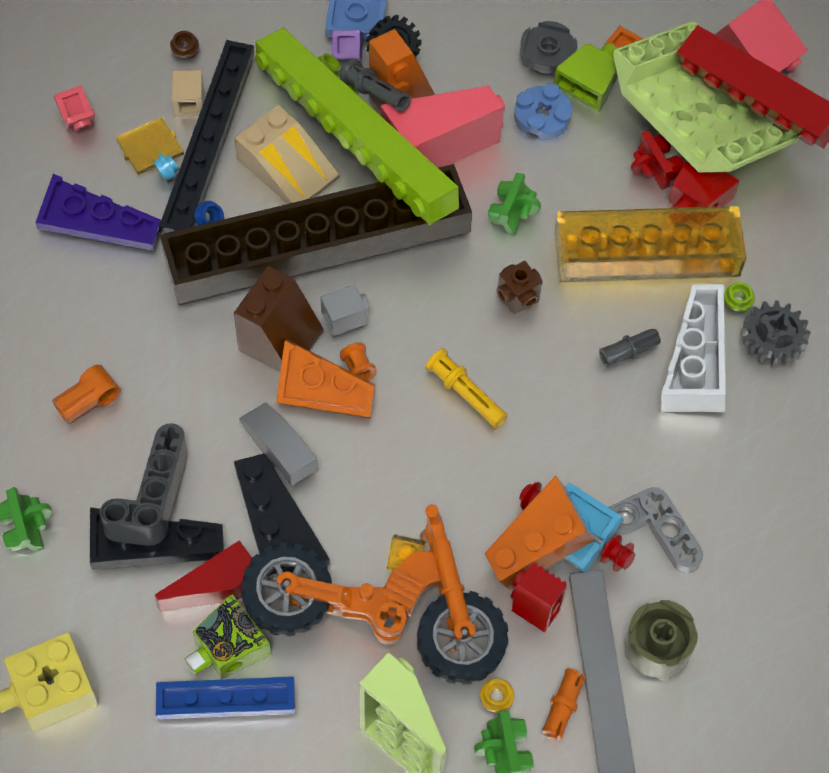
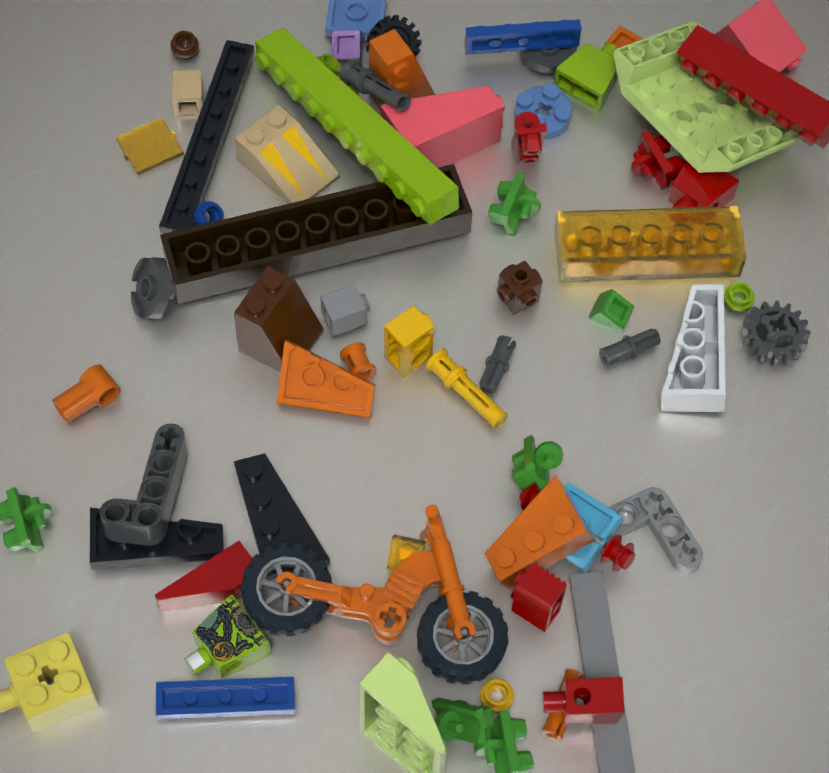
dark purple wing [35,174,161,251] -> none
coral bracket [54,85,96,131] -> none
medium azure plate [154,153,179,181] -> none
light grey slope [239,402,318,486] -> none
olive brick [625,600,698,680] -> none
none -> dark grey plate [131,257,176,320]
none -> yellow brick [384,305,434,378]
none -> bright green hips [431,697,494,744]
none -> blue plate [464,19,582,55]
none -> dark grey axle [479,335,516,394]
none -> red hips [511,111,547,164]
none -> bright green hips [512,435,563,490]
none -> red torso [542,677,625,724]
none -> bright green slope [589,289,634,331]

